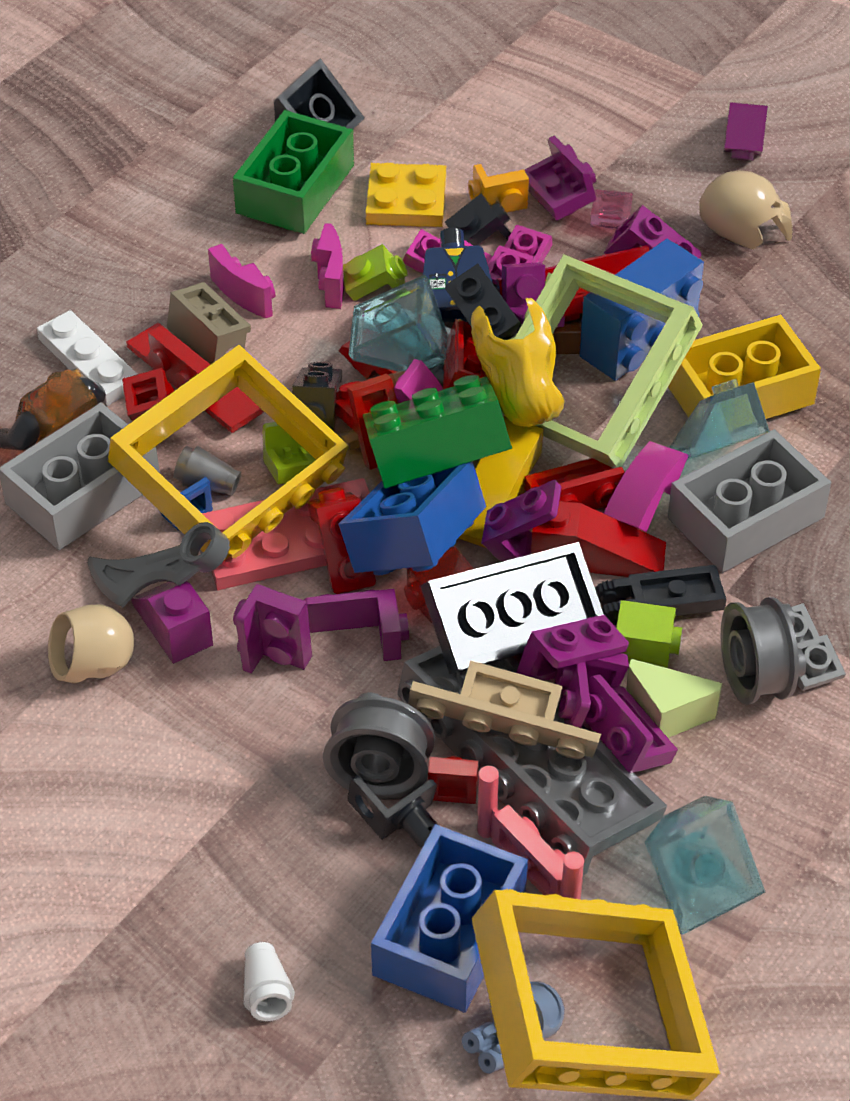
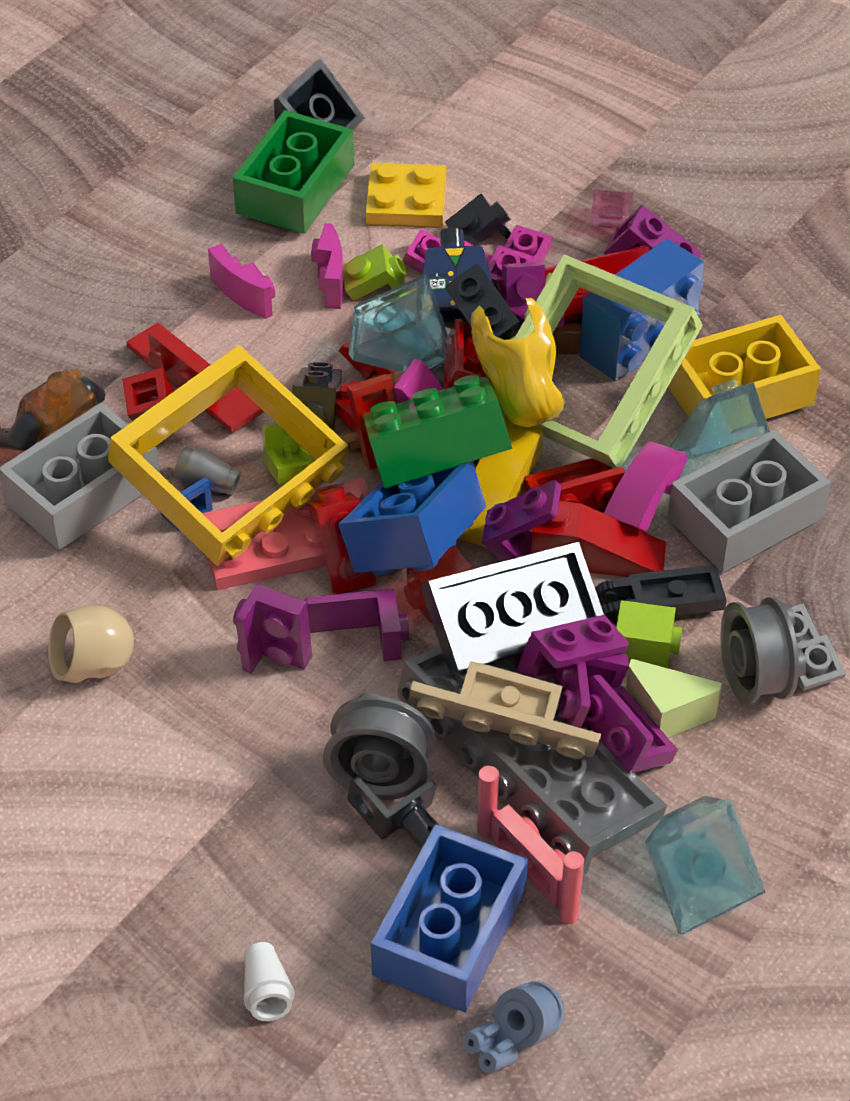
white plate [37,310,137,406] -> none
dark grey piece [87,522,229,608] -> none
magenta slope [131,581,213,664] -> none
dark tan hinge [167,282,251,364] -> none
red plate [428,756,478,804] -> none
light orange bracket [468,164,529,213] -> none
yellow window [471,889,720,1100] -> none
magenta bracket [524,135,597,221] -> none
tan helmet [699,171,792,249] -> none
magenta slope [724,102,768,161] -> none

